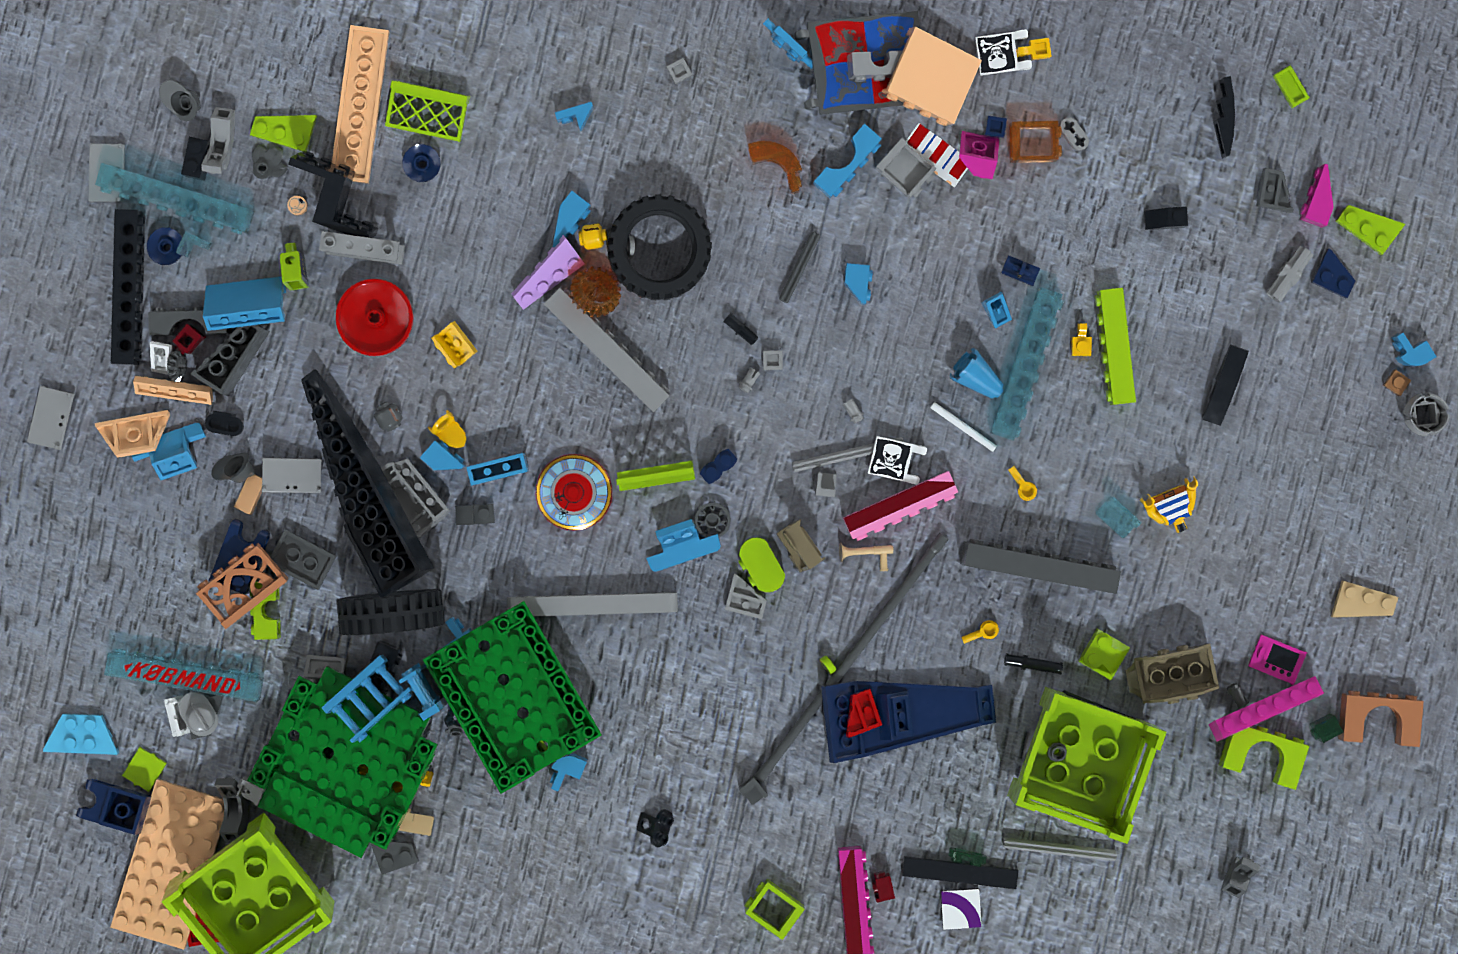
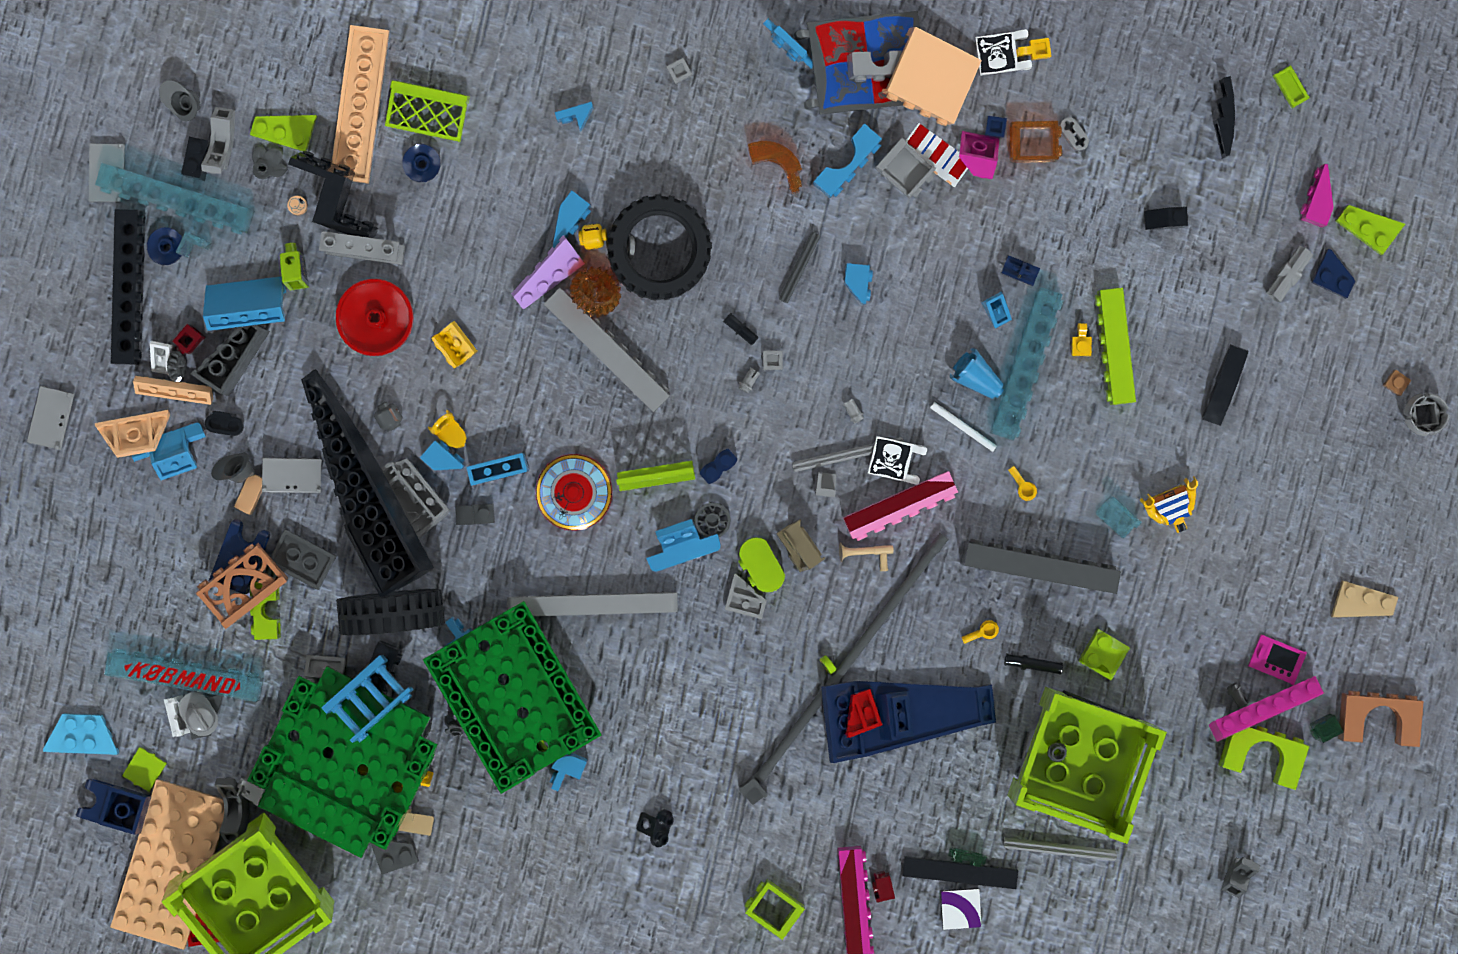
dark grey arch [148,307,230,336] -> none
dark azure fence [398,663,448,721] -> none
dark tan slope [1125,643,1219,704] -> none
dark grey wing [1256,168,1294,213] -> none
dark azure brick [1391,333,1437,367] -> none

